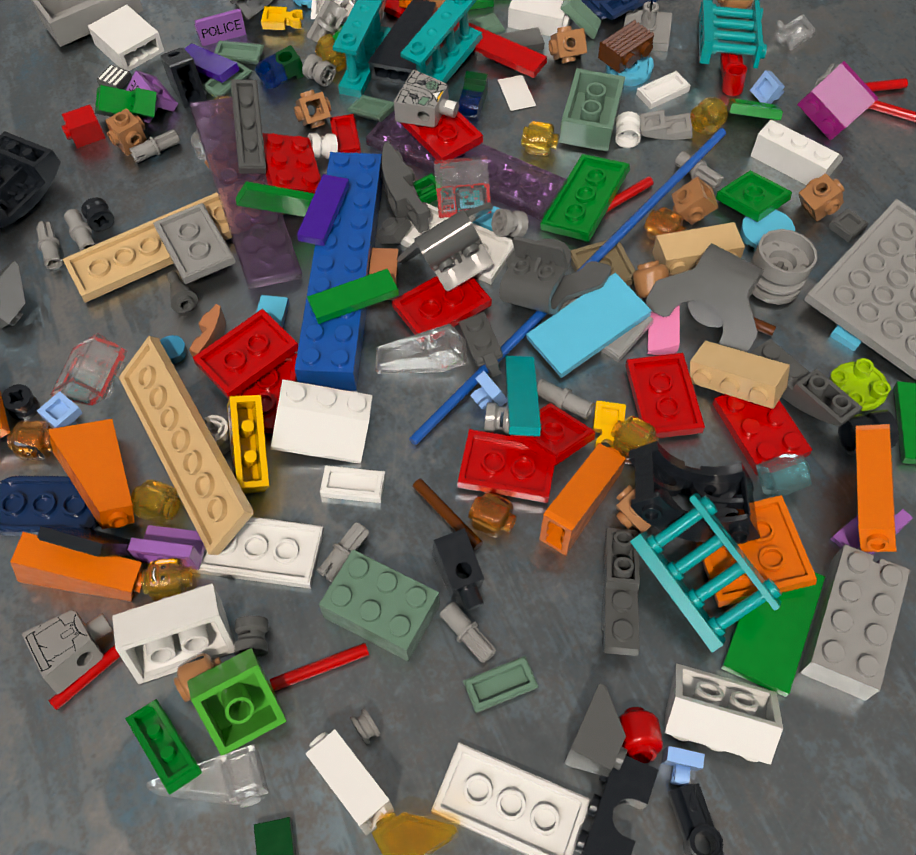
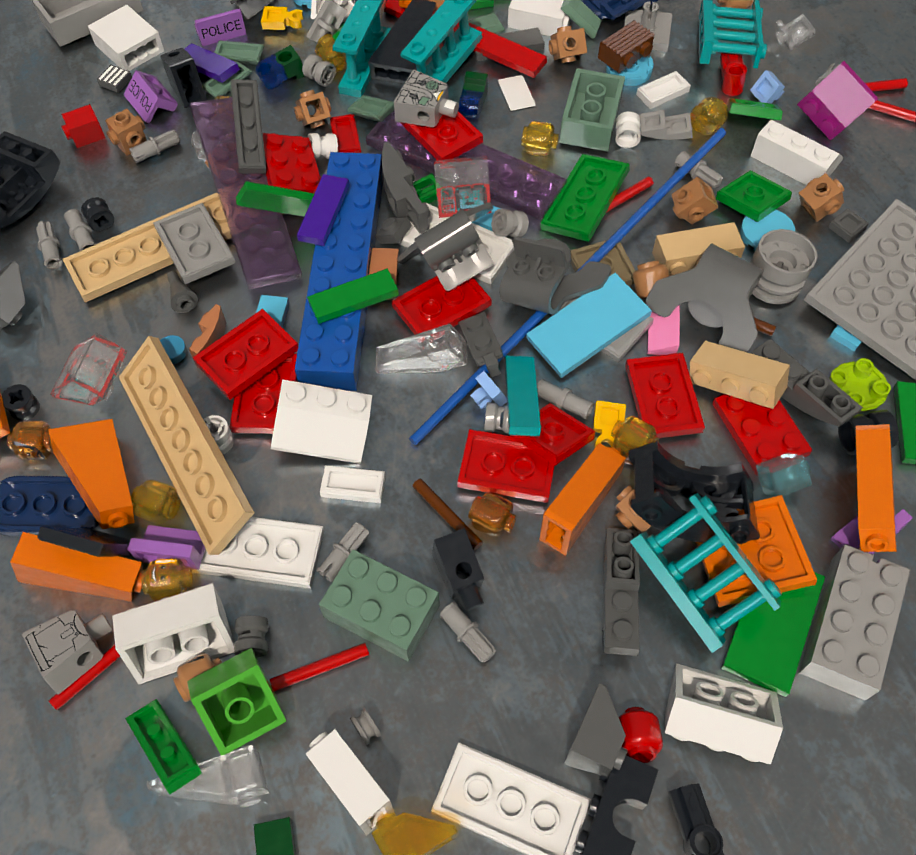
light blue tile [37,391,83,428] -> none
green brick [95,85,157,119] -> none
yellow brick [227,395,269,494] -> none
sand green tile [463,656,539,713] -> none
clear orange head [644,207,686,241] -> none
light blue tile [661,746,705,786] -> none

